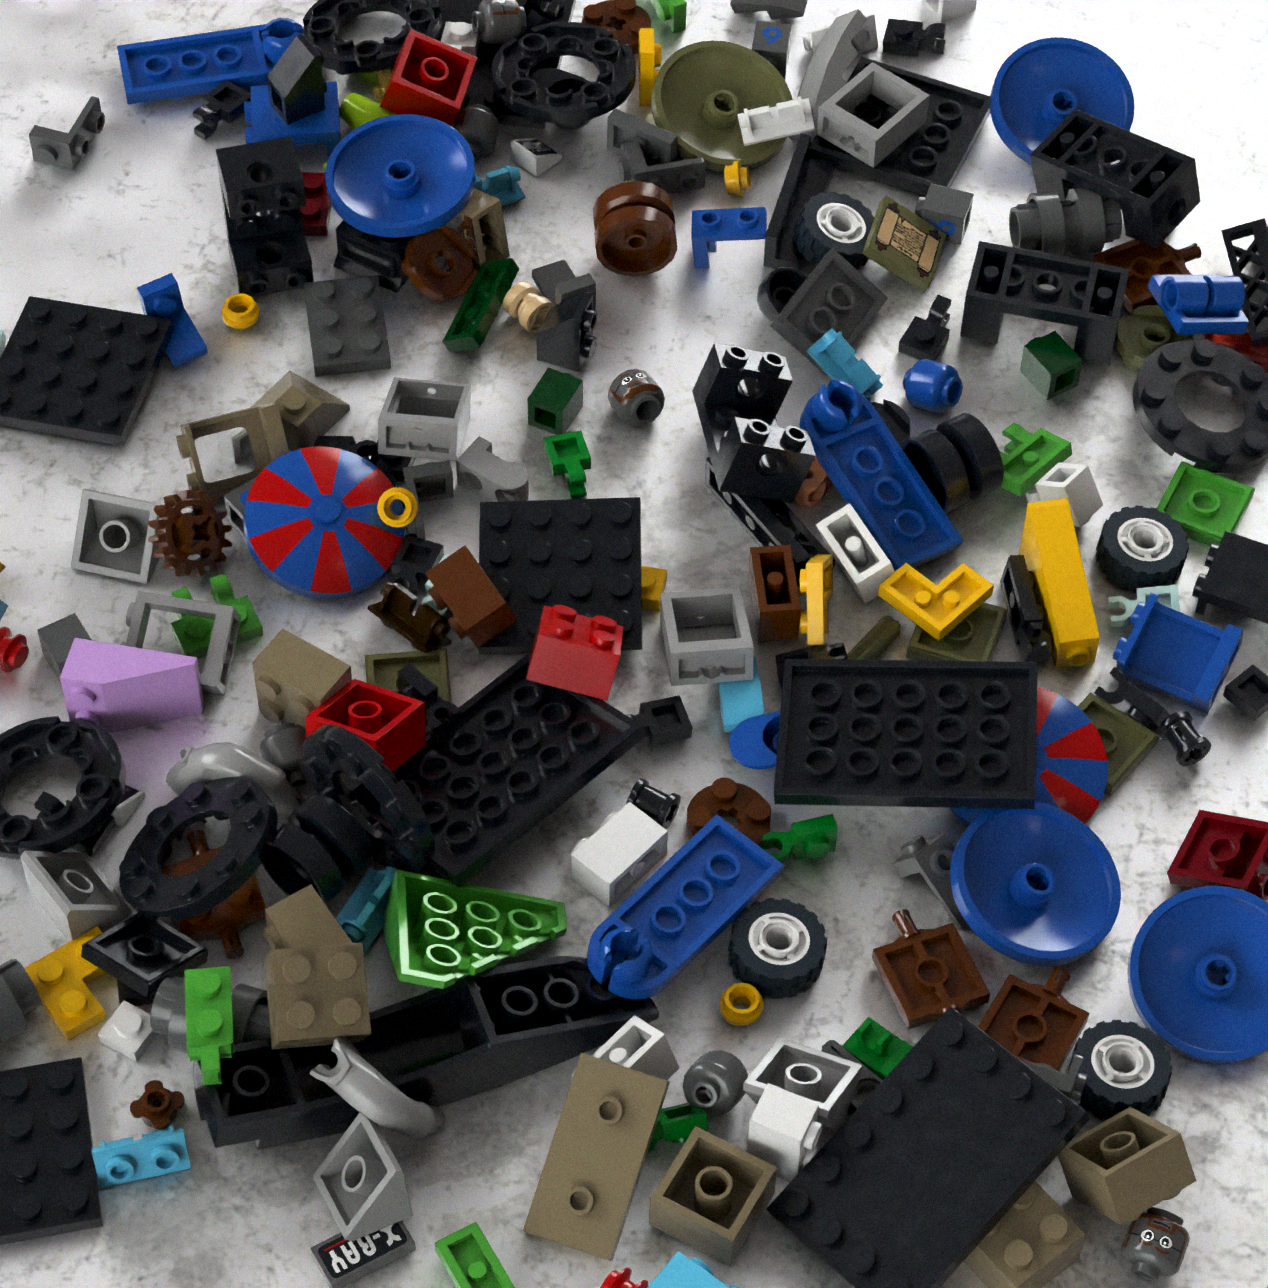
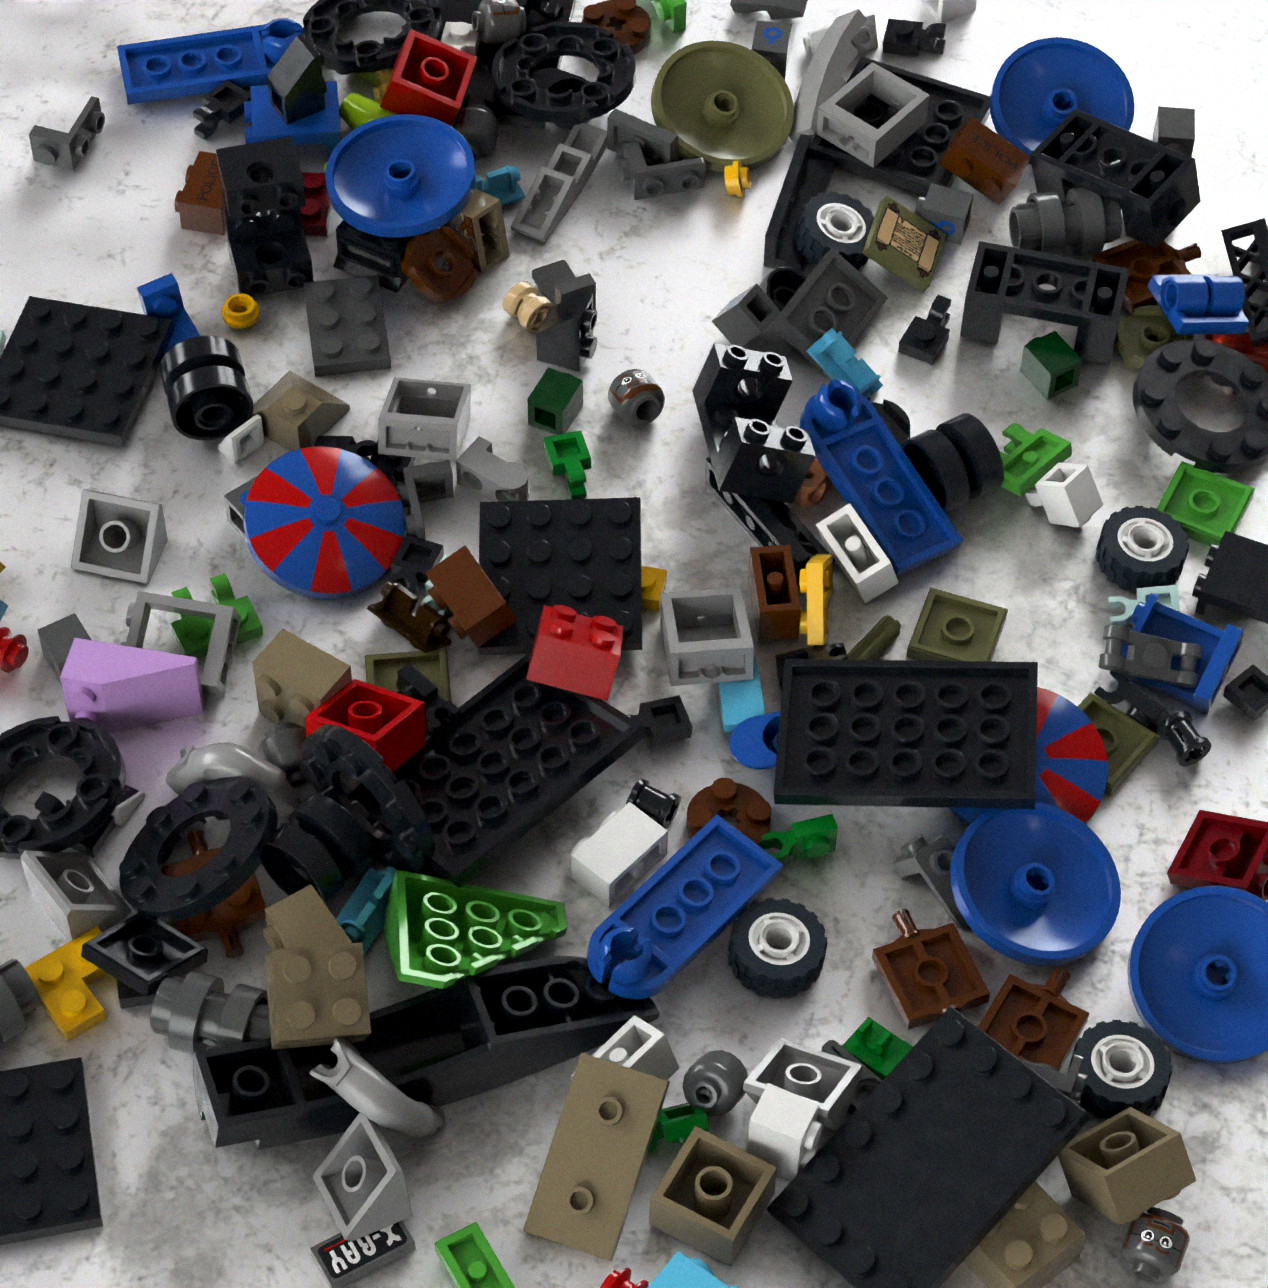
medium azure hinge [92,1125,191,1189] -> none
white plate [98,1000,158,1062] -> none
reddish brown plate [130,1080,185,1130] -> none
reddish brown gear [148,490,232,578] -> none
dark tan window [176,402,289,499] -> none
bright green hinge [184,966,235,1085] -> none
yellow plate [377,487,418,528] -> none
dark green plate [442,258,520,352] -> none
white slope [511,137,562,178] -> none
reddish brown wheel [593,181,677,277] -> none
yellow plate [638,28,662,106] -> none
blue bracket [691,207,767,269] -> none
yellow plate [719,983,764,1026] -> none
white hinge [737,96,815,146] -> none
yellow plate [878,563,994,641] -> none
blue head [903,359,963,414] -> none
black hinge [1000,555,1052,662] -> none
yellow slope [1019,498,1100,667] -> none
none -> black wheel [160,336,254,440]
none -> reddish brown brick [174,151,226,235]
none -> light grey slope [510,123,607,242]
none -> dark grey brick [712,283,781,346]
none -> reddish brown brick [939,116,1030,205]
none -> dark grey plate [1098,625,1203,688]
none -> dark grey brick [1153,106,1195,157]

